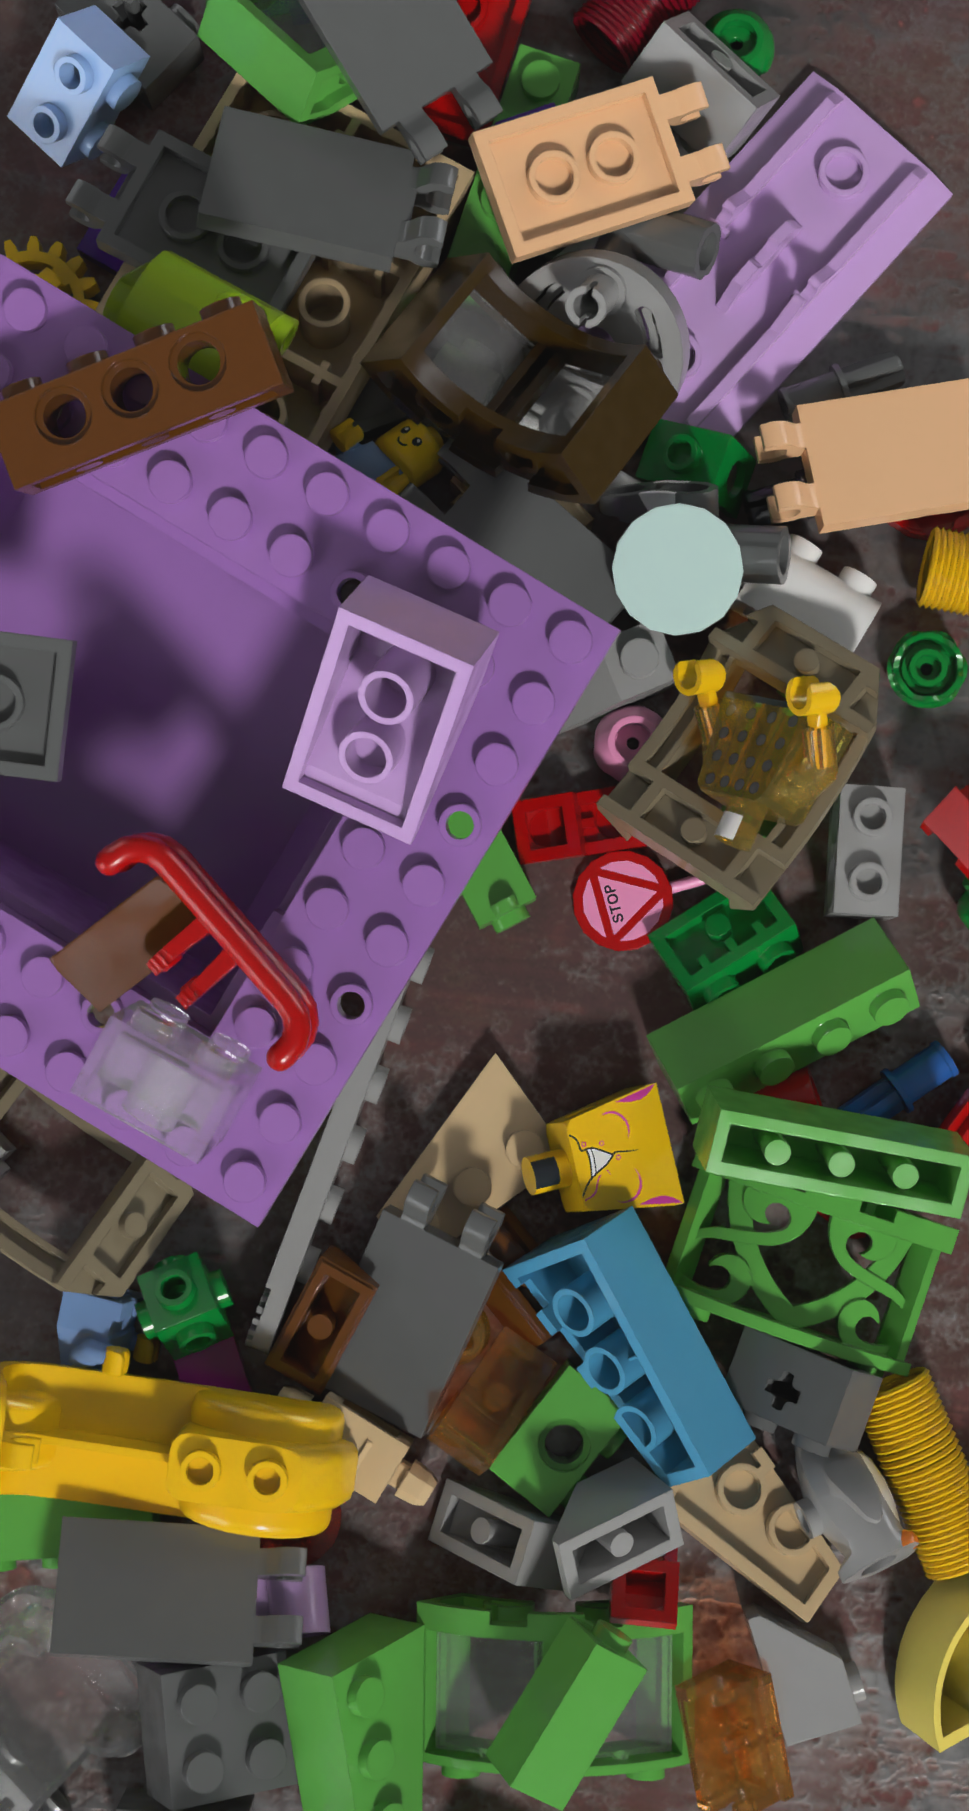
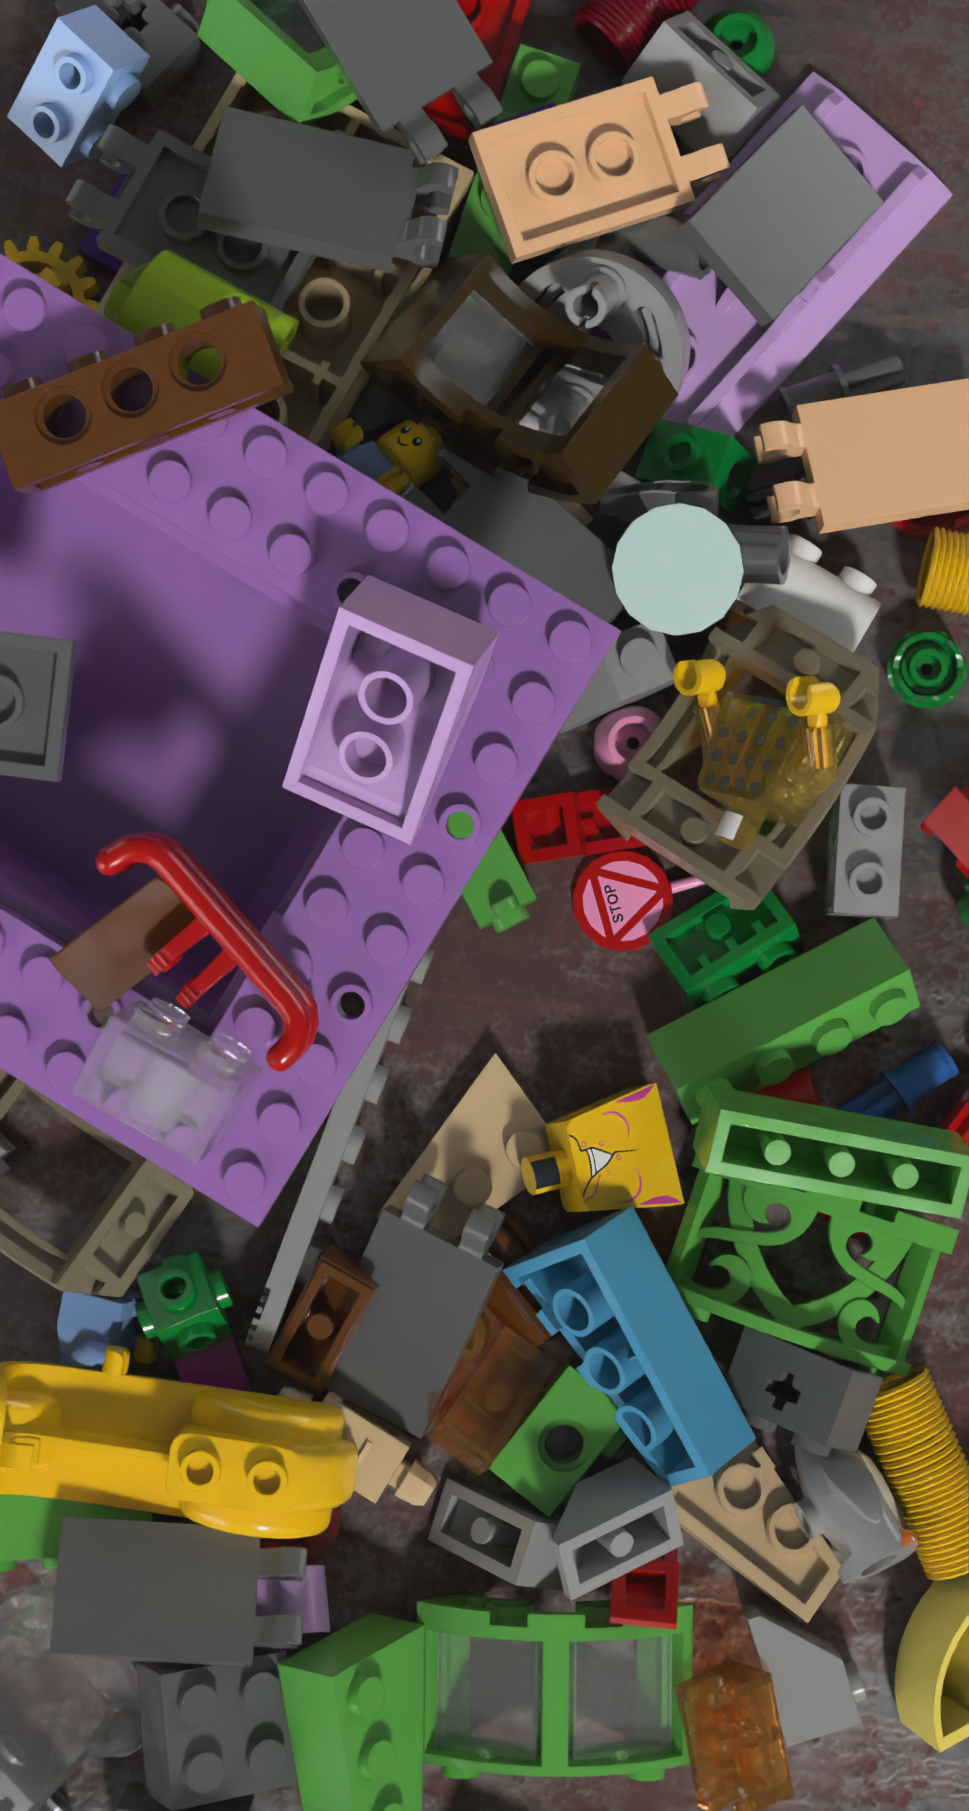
bright green brick [485,1615,647,1811] -> none
none -> dark grey tile [678,104,884,327]

